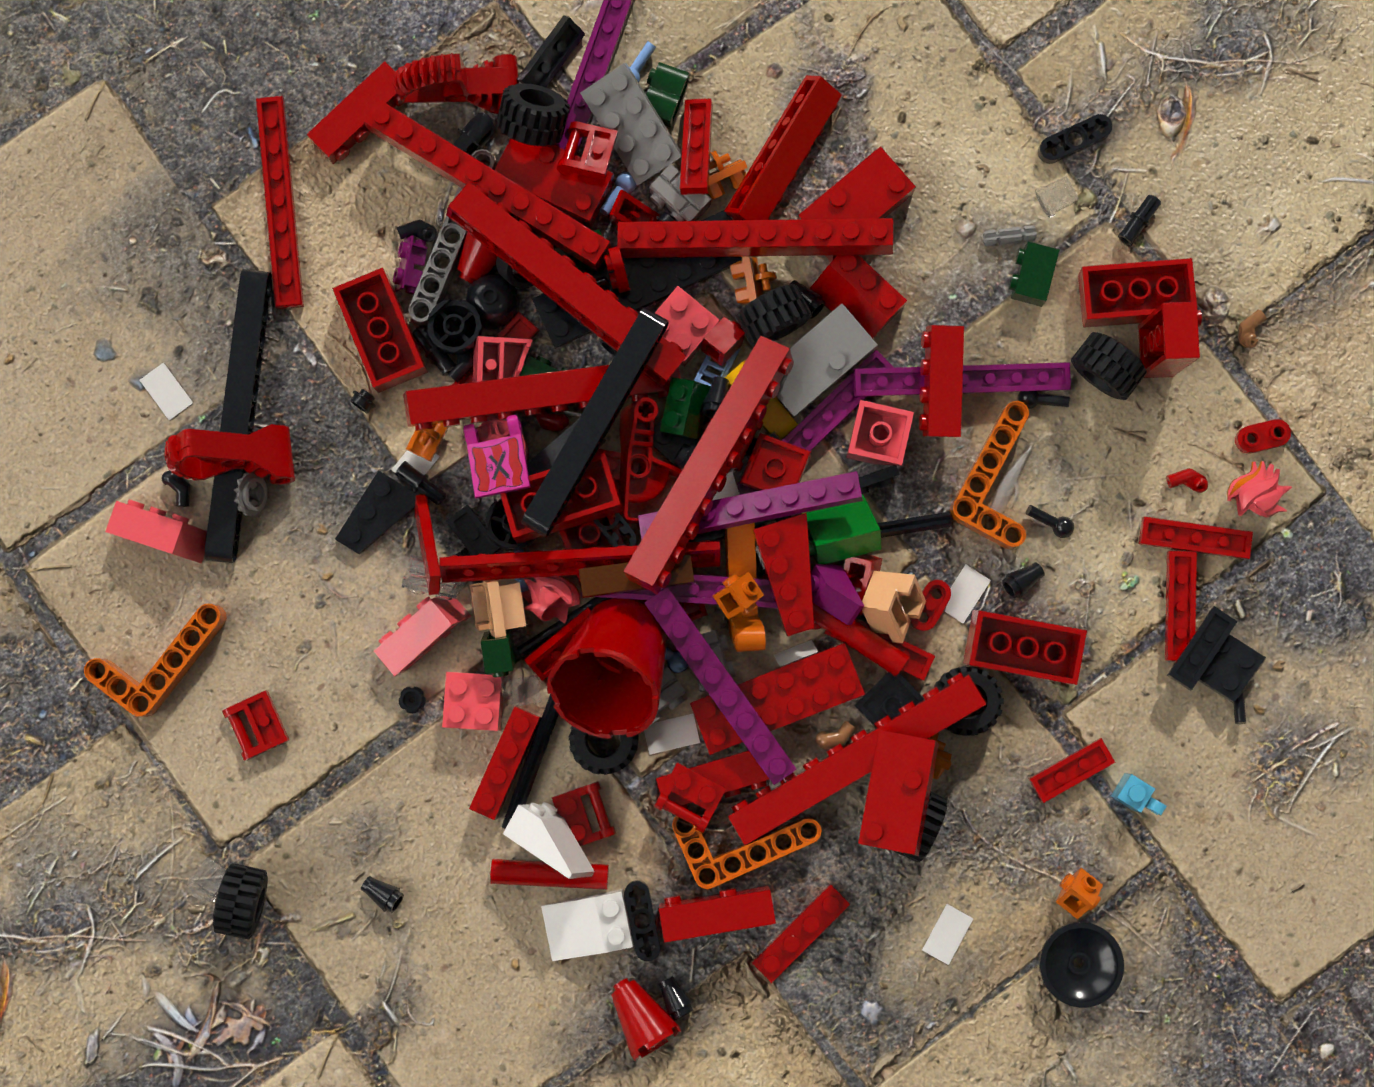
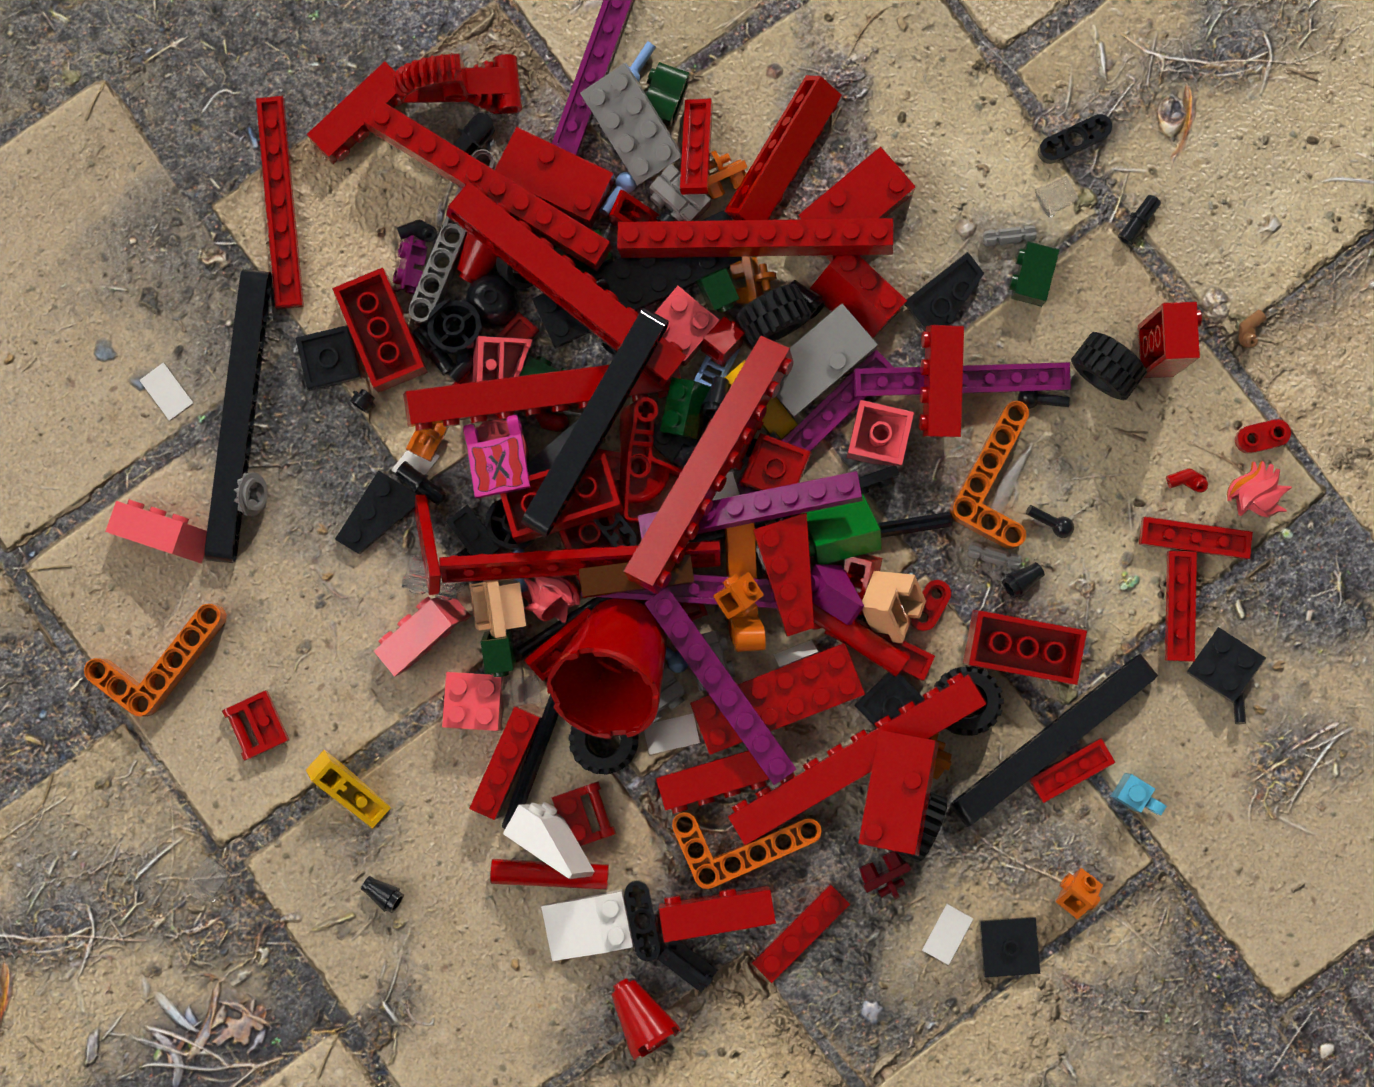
black arm [162,470,190,507] -> none
red arm [164,424,295,485] -> none
black tyre [213,863,268,940] -> none
black plate [399,687,426,714] -> none
black tyre [496,84,570,146] -> none
black plate [517,15,585,87] -> none
red plate [557,121,618,181] -> none
red plate [604,246,630,293] -> none
red plate [654,762,726,833] -> none
black cone [659,976,693,1021] -> none
medium nougat arm [815,720,856,750] -> none
white sticker [944,564,991,623] -> none
black dish [1039,922,1124,1008] -> none
red brick [1078,258,1198,328] -> none
black plate [1167,606,1238,691] -> none
none -> black plate [295,325,362,391]
none -> yellow slope [306,750,391,829]
none -> black hinge [657,940,718,993]
none -> dark green brick [696,268,740,313]
none -> dark red hips [859,851,911,900]
none -> black wing [905,252,984,331]
none -> black beam [950,654,1158,827]
none -> light grey axle [967,542,1021,569]
none -> black plate [979,917,1041,978]

